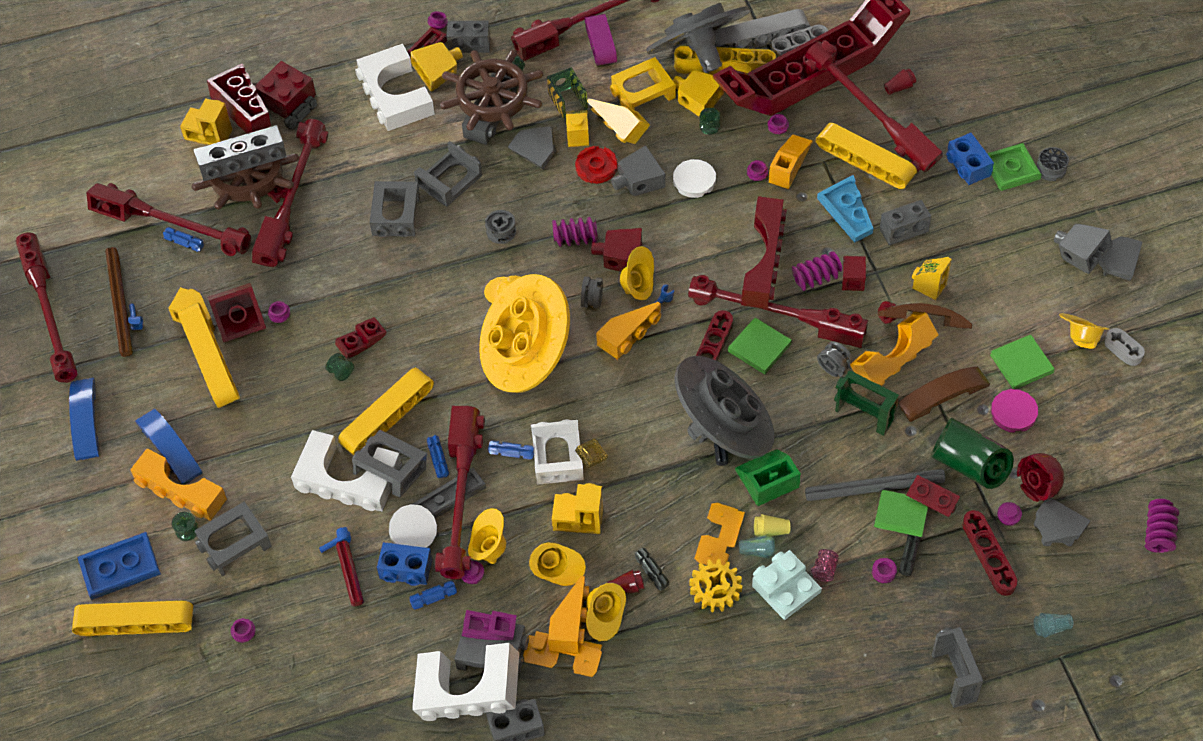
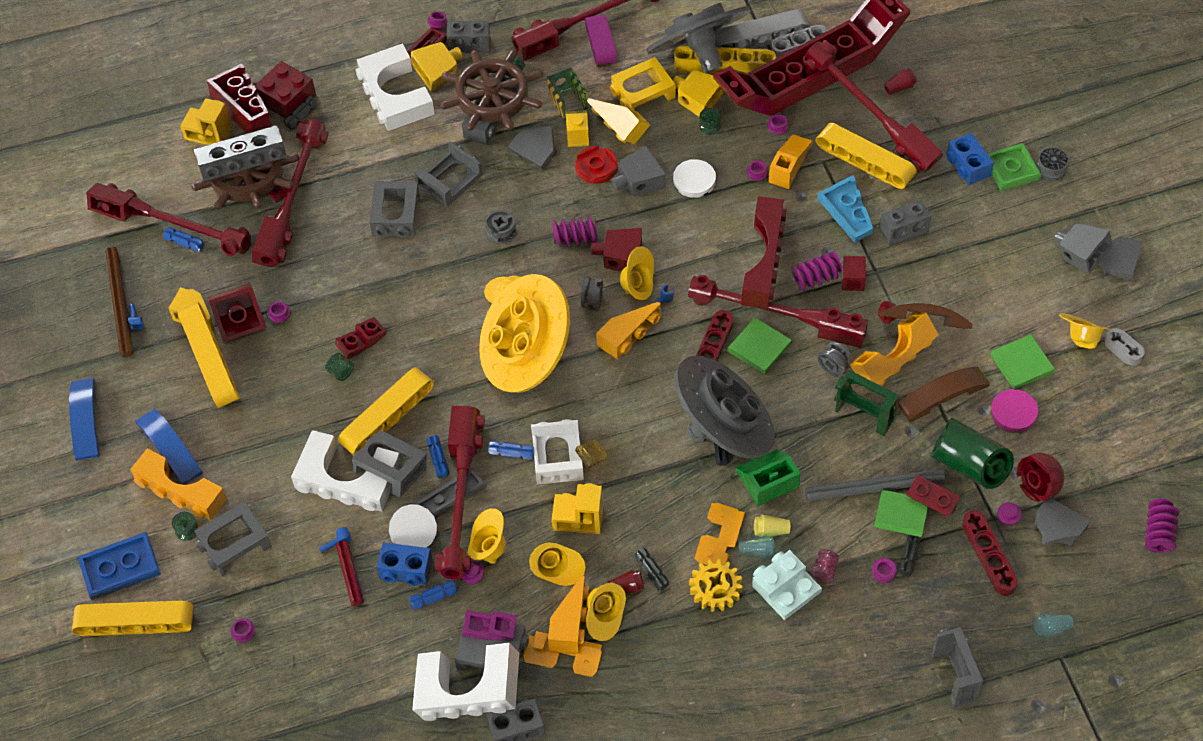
dark red bar [15,232,78,383] -> none
yellow slope [912,257,952,300] -> none

